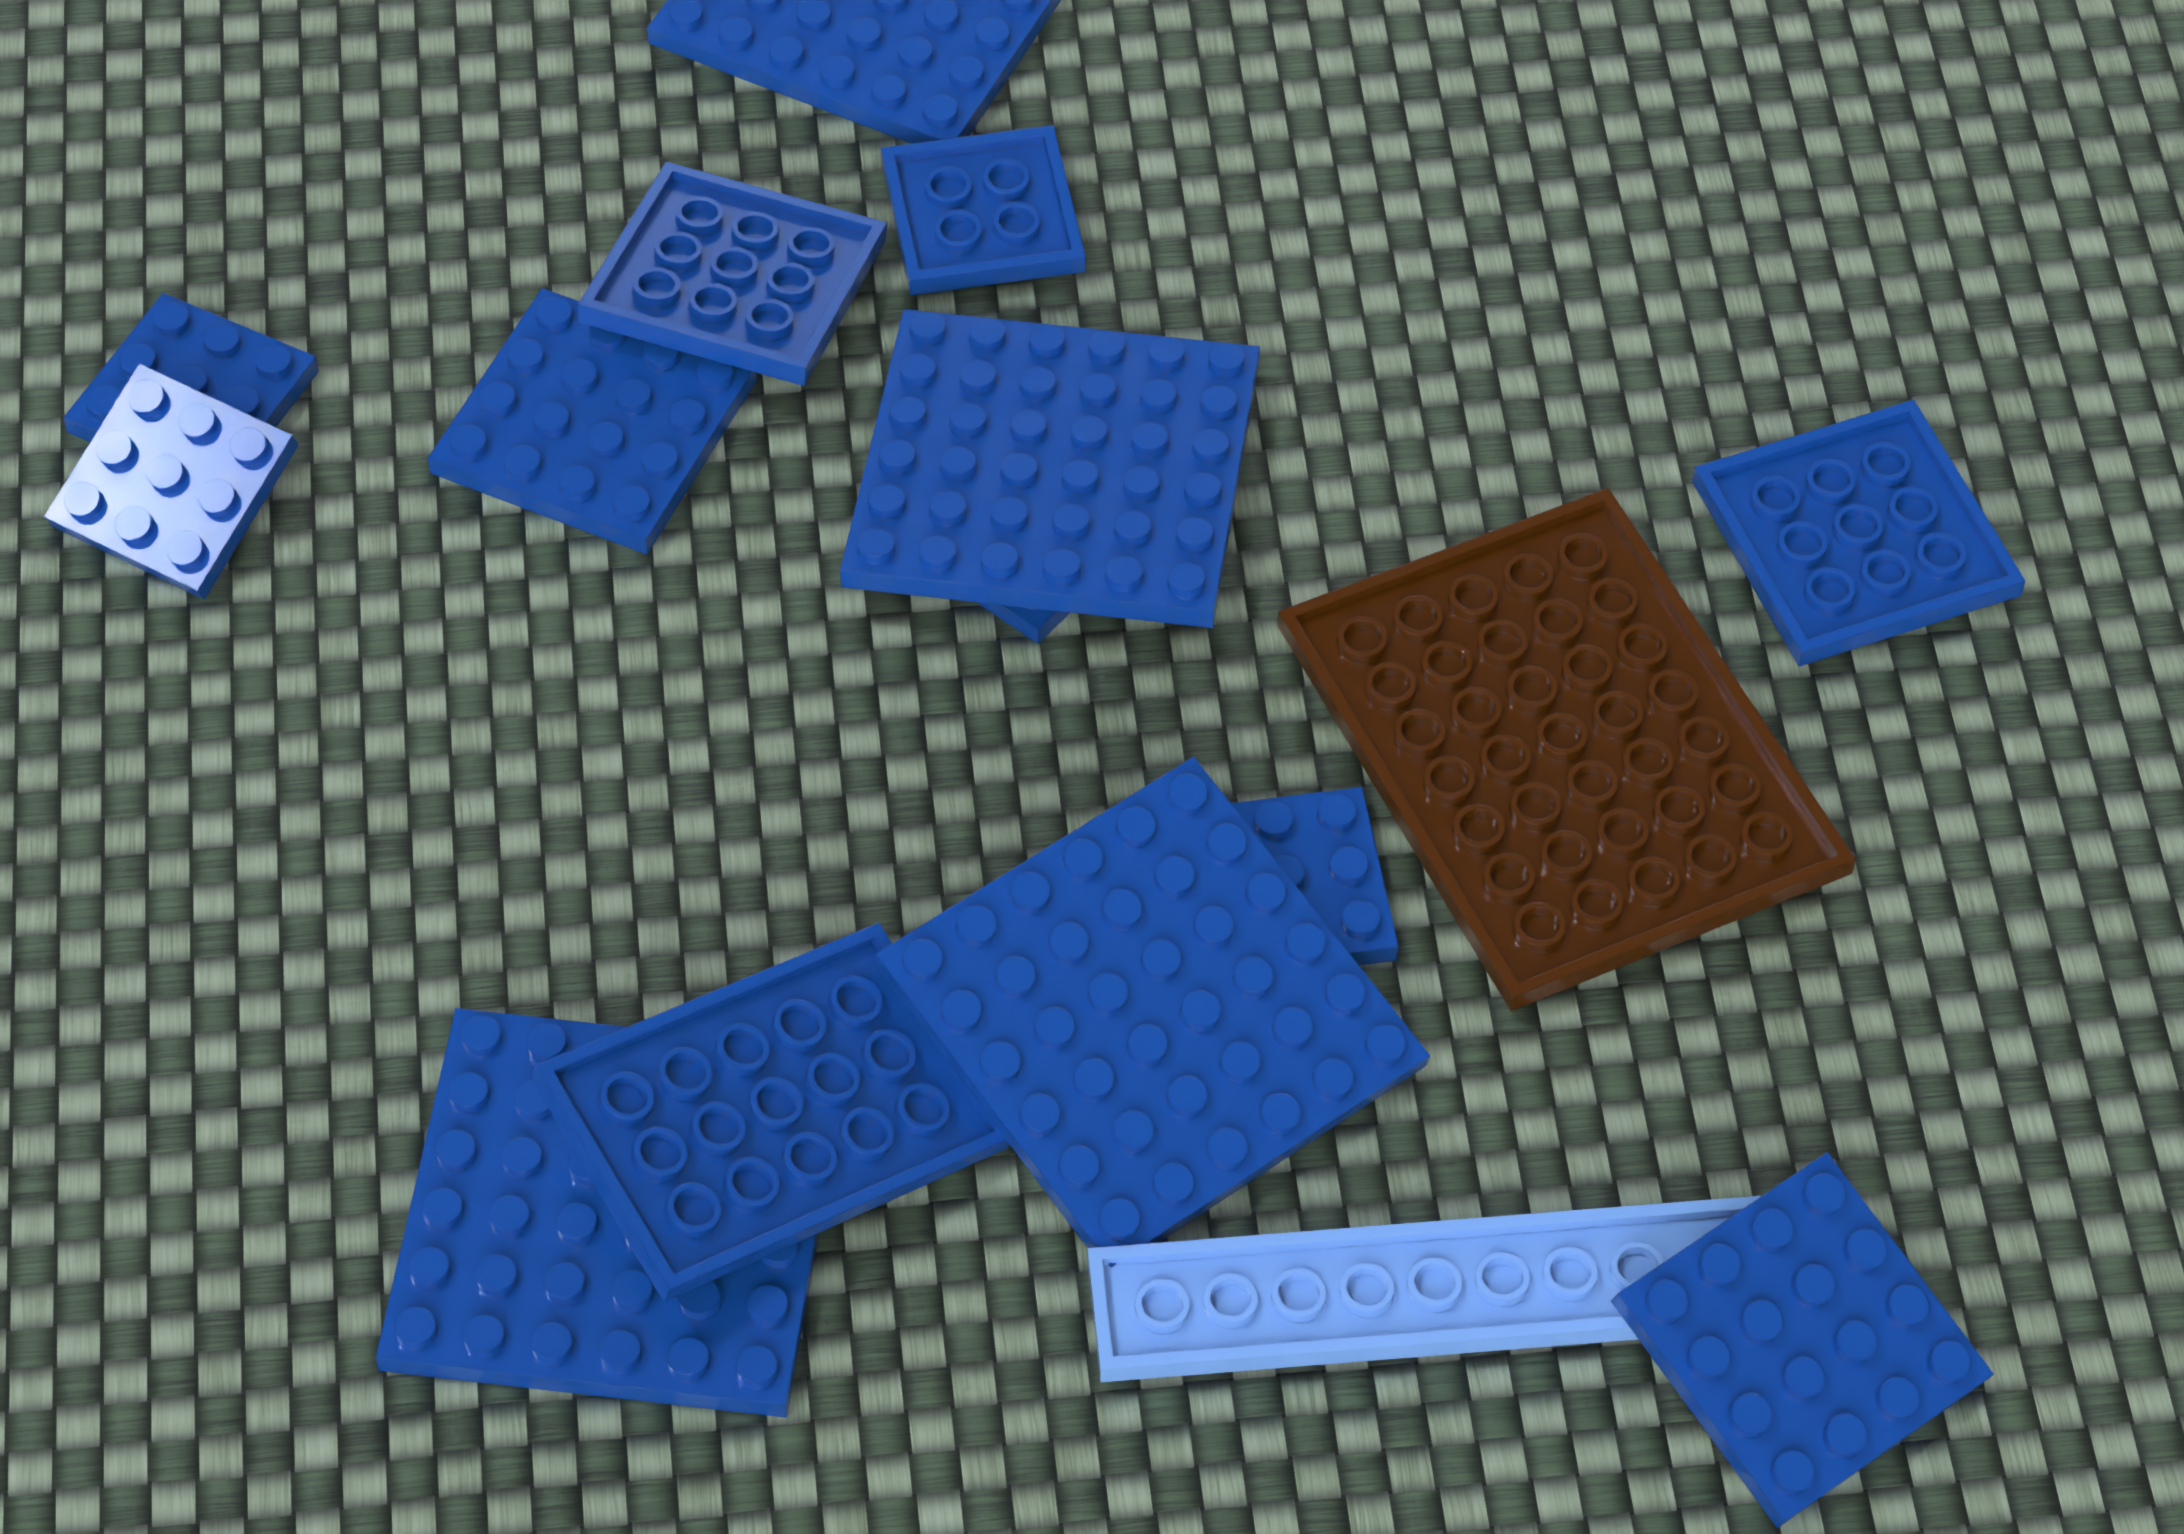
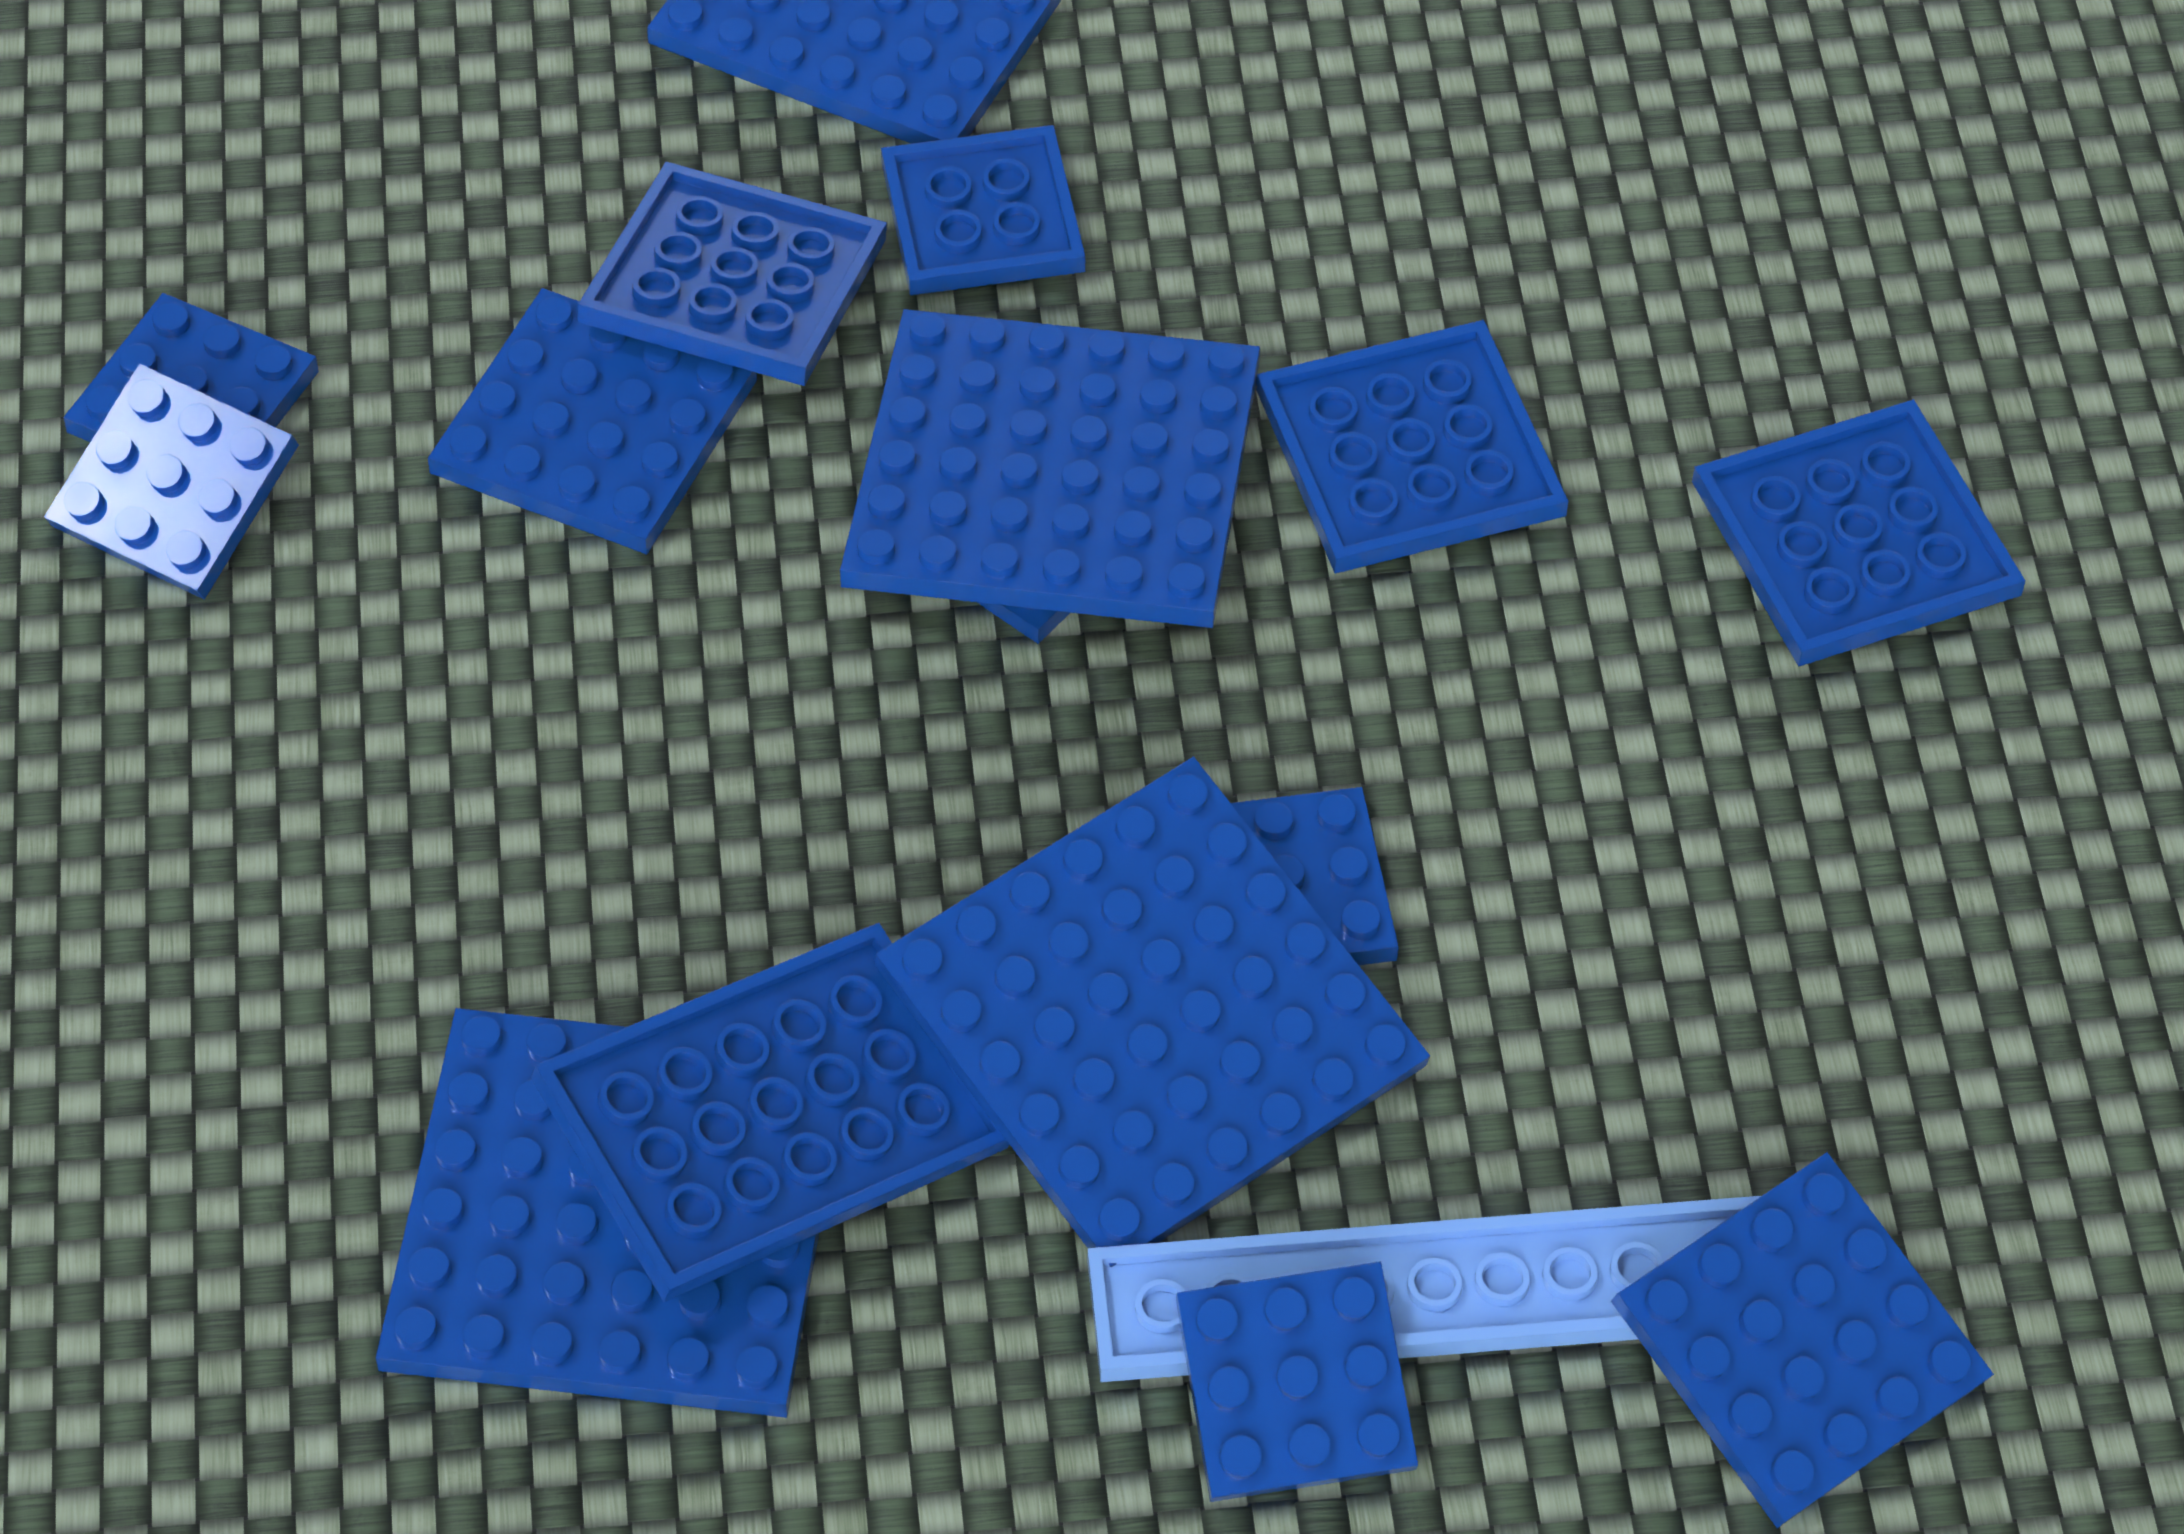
reddish brown plate [1278,488,1856,1011] -> none
none -> blue plate [1175,1261,1418,1502]
none -> blue plate [1256,320,1568,574]

